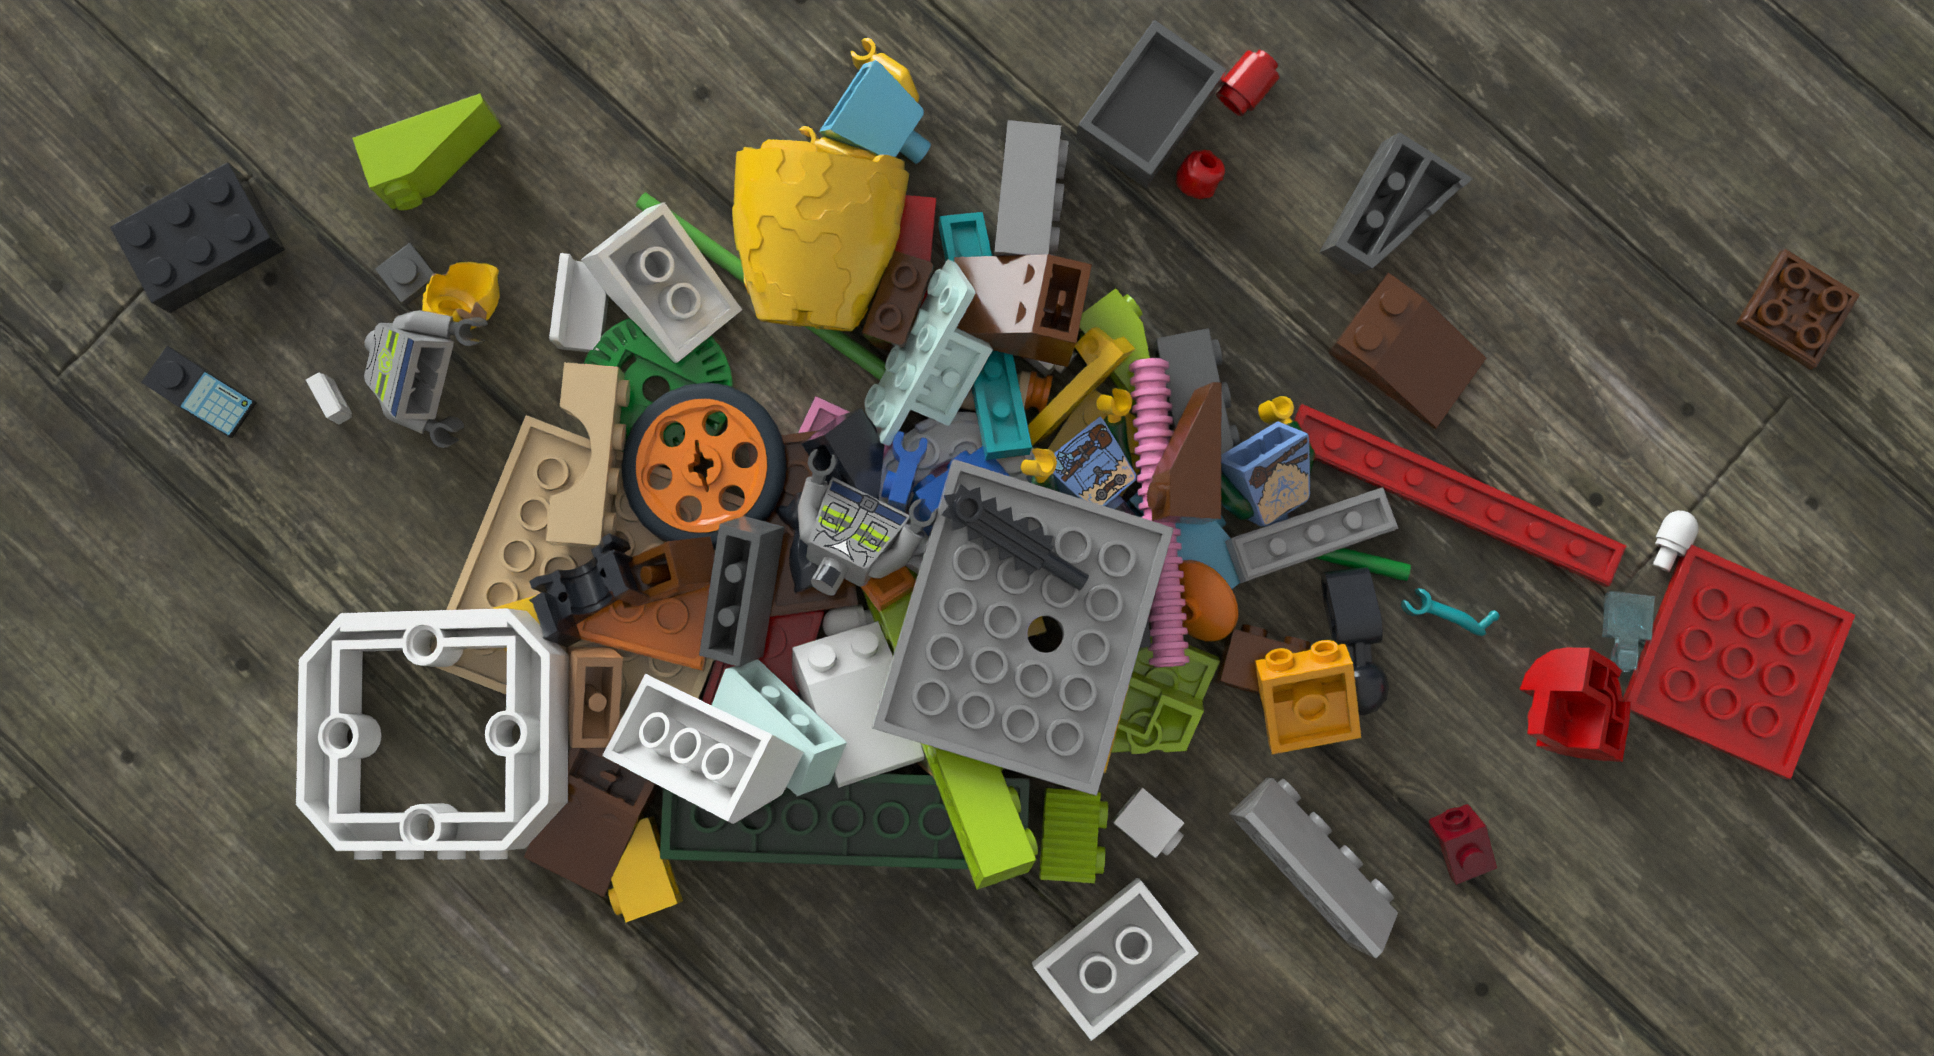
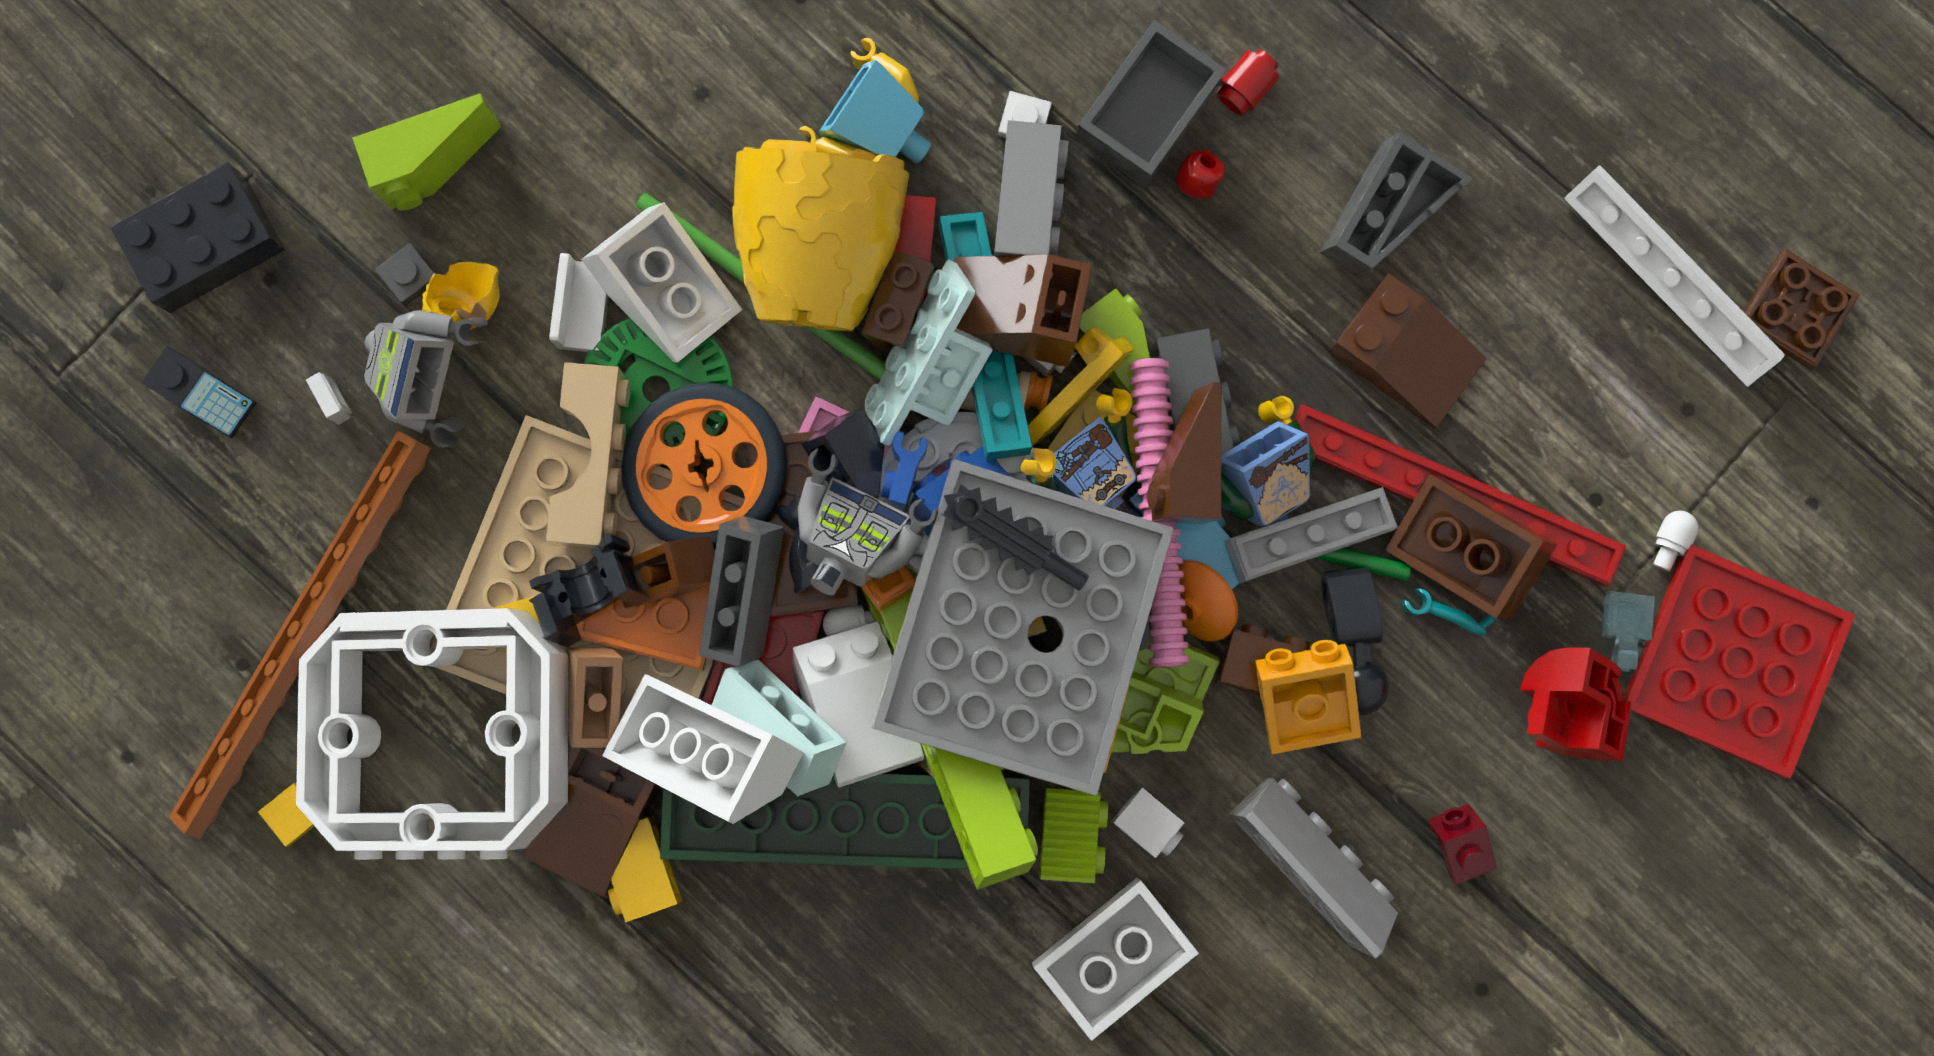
none -> dark orange plate [169,430,431,840]
none -> yellow tile [258,783,314,847]
none -> white plate [998,91,1052,138]
none -> reddish brown slope [1385,474,1558,621]
none -> white plate [1564,165,1785,387]

